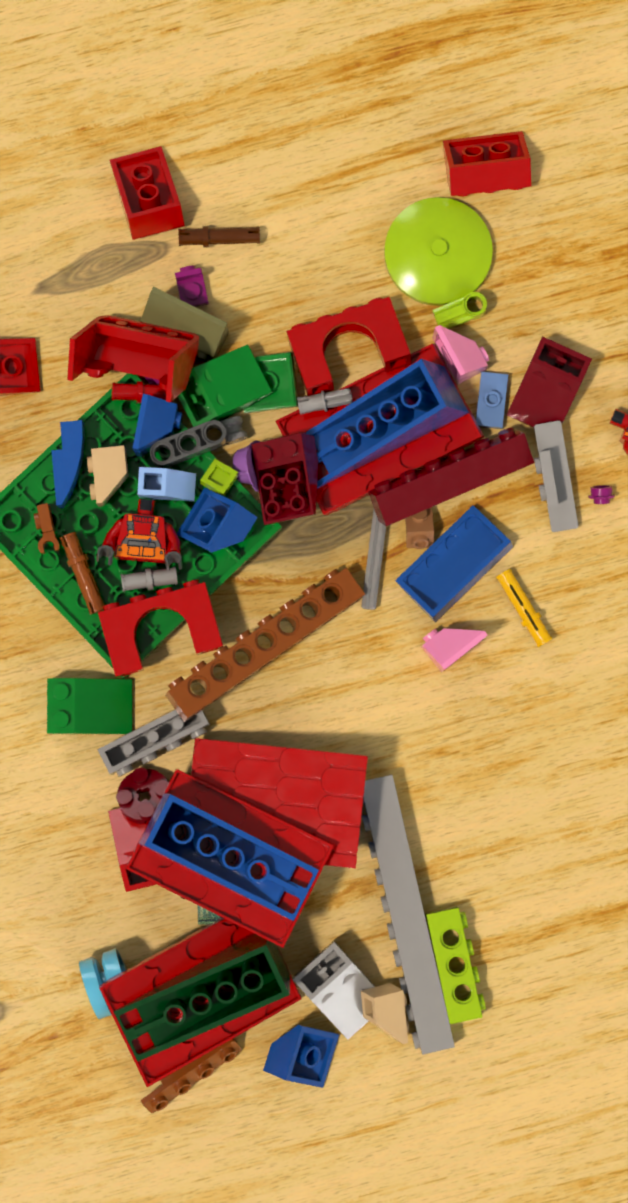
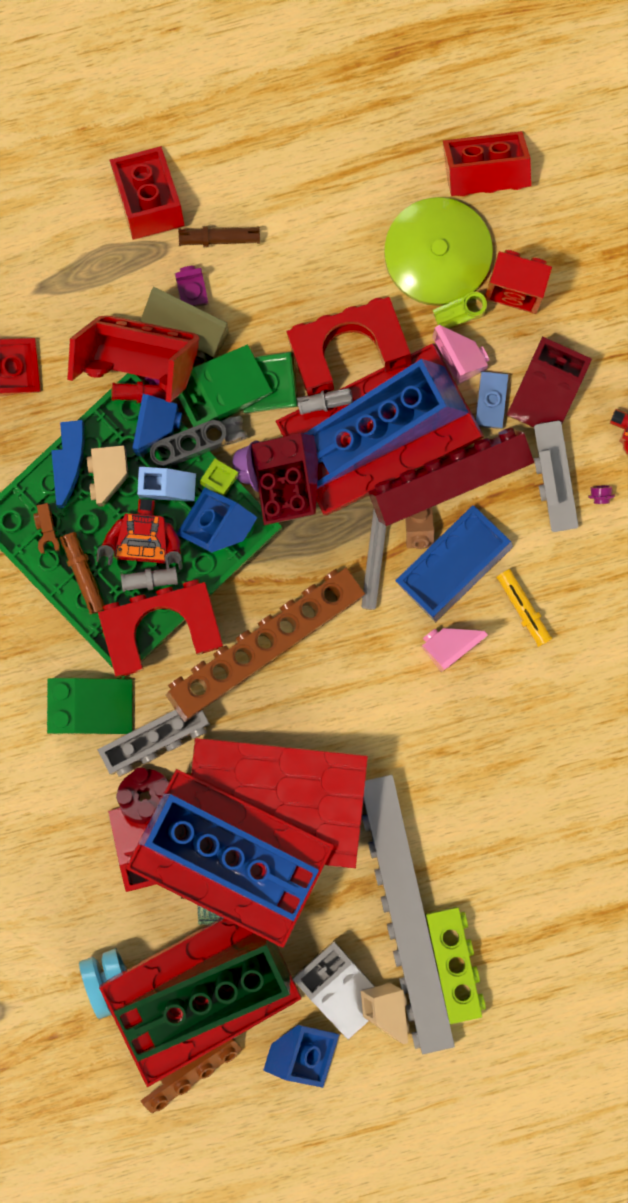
none -> red brick [485,250,552,314]

